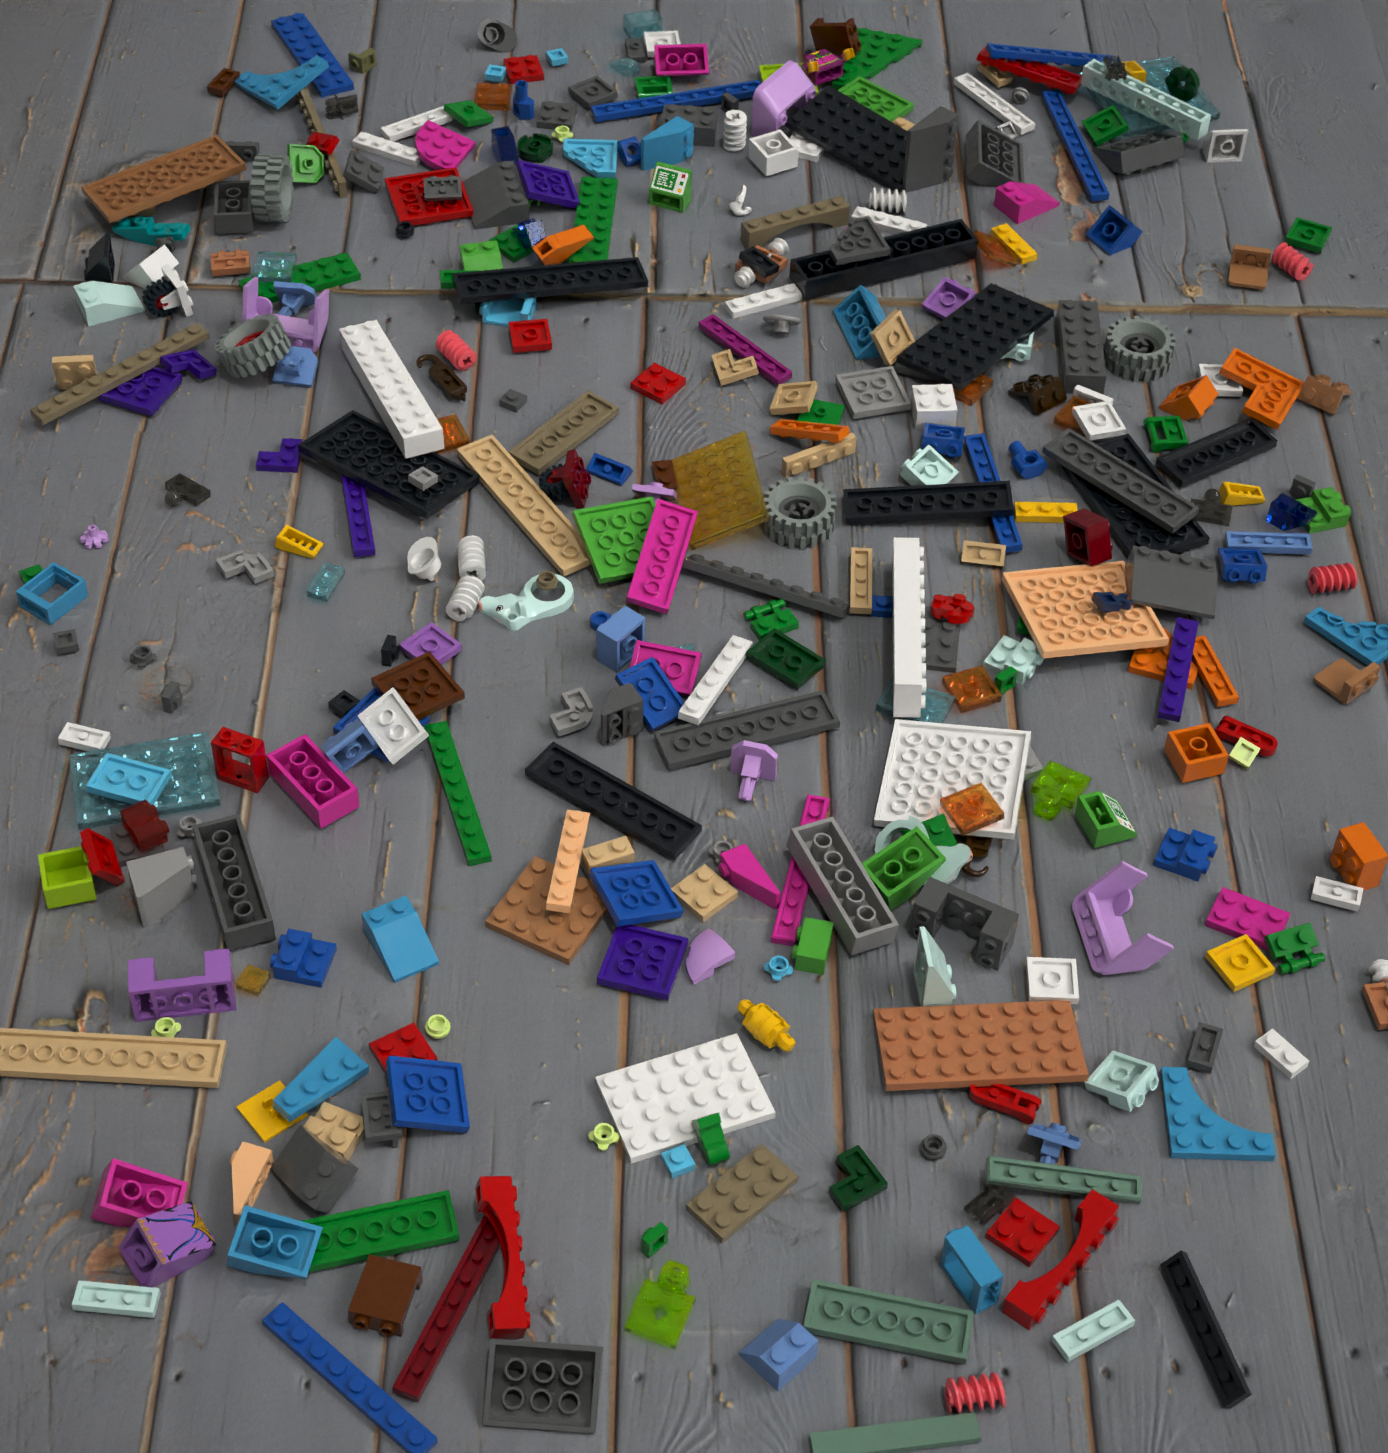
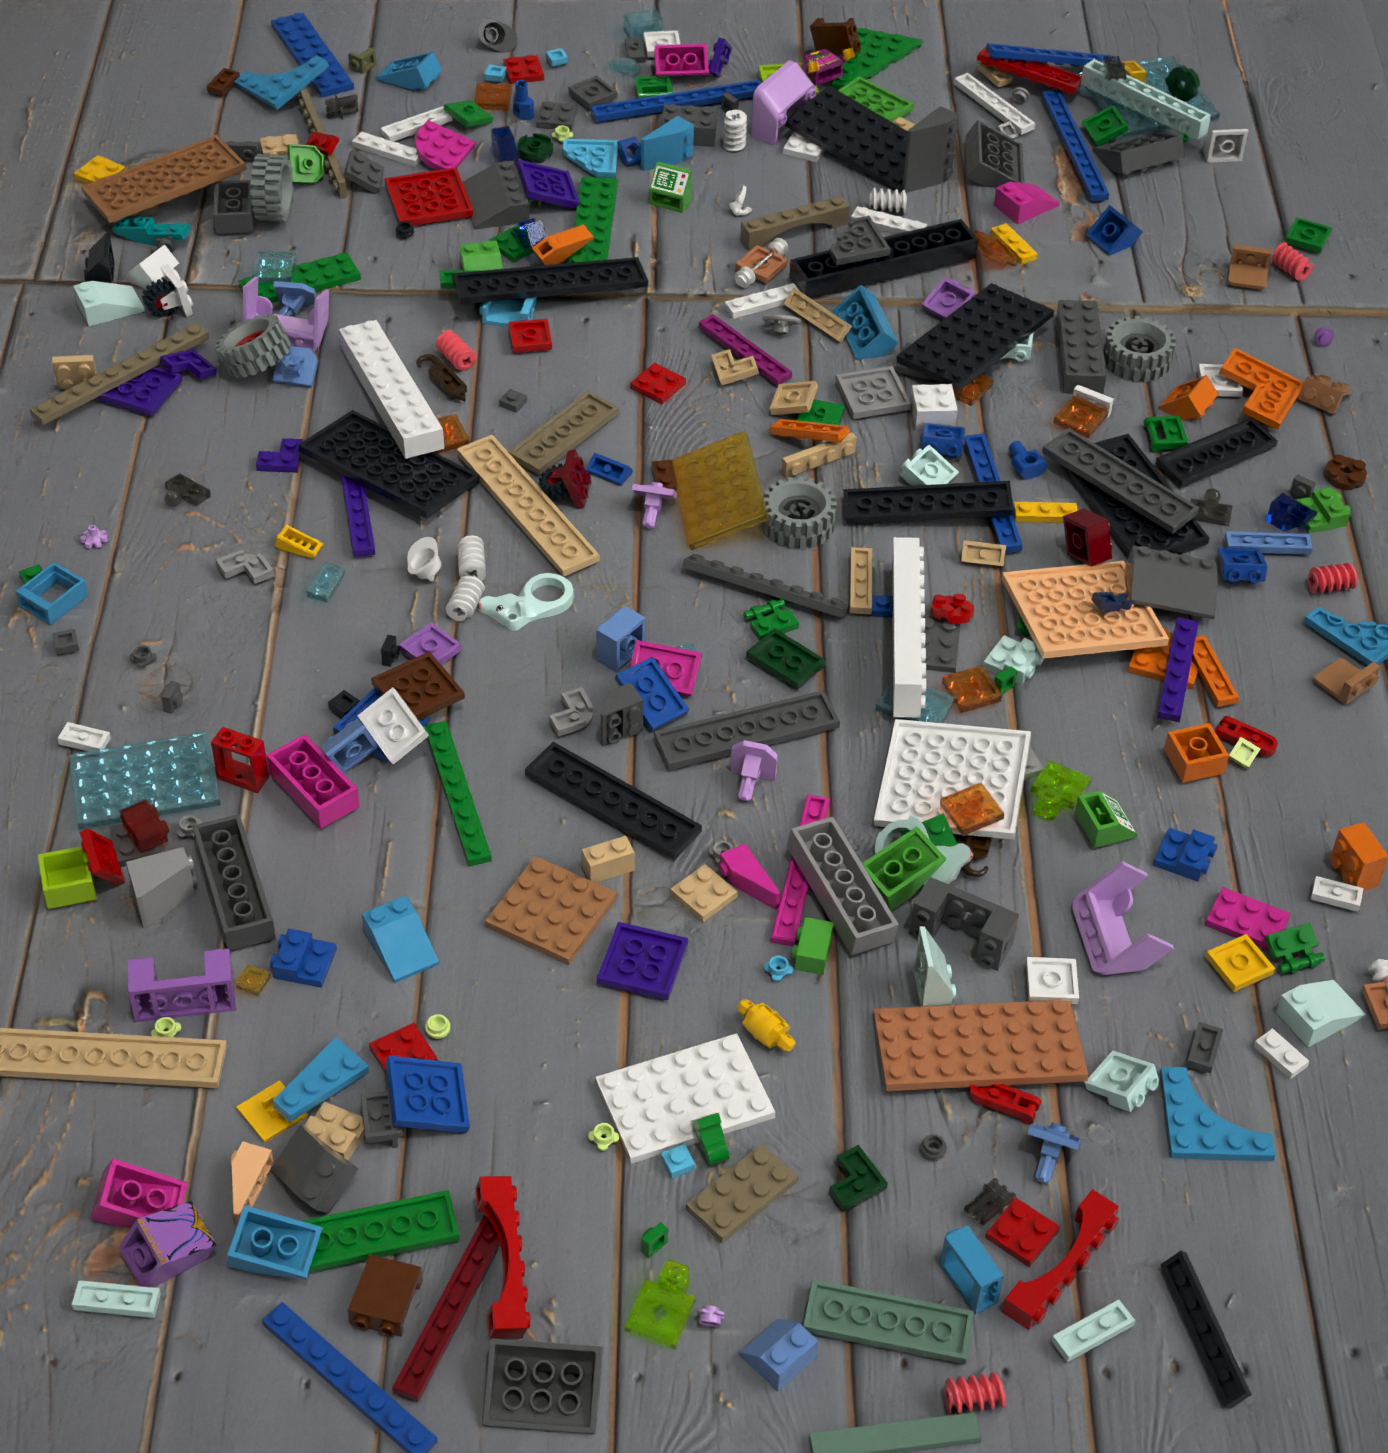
medium azure plate [86,753,172,809] -> none
nougat plate [210,249,251,276] -> none
light grey plate [408,466,438,491] -> none
dark grey bracket [423,175,462,202] -> none
dark tan plate [536,571,558,591] -> none
light nougat plate [546,810,590,913] -> none
bright green plate [572,497,656,584] -> none
blue plate [589,860,684,927] -> none
blue tile [590,611,611,631] -> none
dark pink plate [625,499,698,614] -> none
white plate [678,635,753,726] -> none
lavender brick [686,928,735,985] -> none
black plate [739,246,780,278] -> none
white brick [748,129,799,176] -> none
tan plate [870,309,915,366] -> none
sand green tile [986,1156,1142,1204] -> none
dark brown bracket [1008,374,1067,415] -> none
white plate [1072,401,1126,441] -> none
yellow slope [1217,482,1265,506] -> none
none -> yellow plate [74,155,125,184]
none -> tan plate [260,134,299,156]
none -> dark azure slope [376,51,442,90]
none -> lavender plate [697,1306,724,1327]
none -> dark purple plate [709,37,732,77]
none -> tan plate [784,288,852,343]
none -> light aqua slope [1276,980,1366,1047]
none -> medium lavender plate [1314,327,1334,346]
none -> reddish brown plate [1324,454,1367,490]

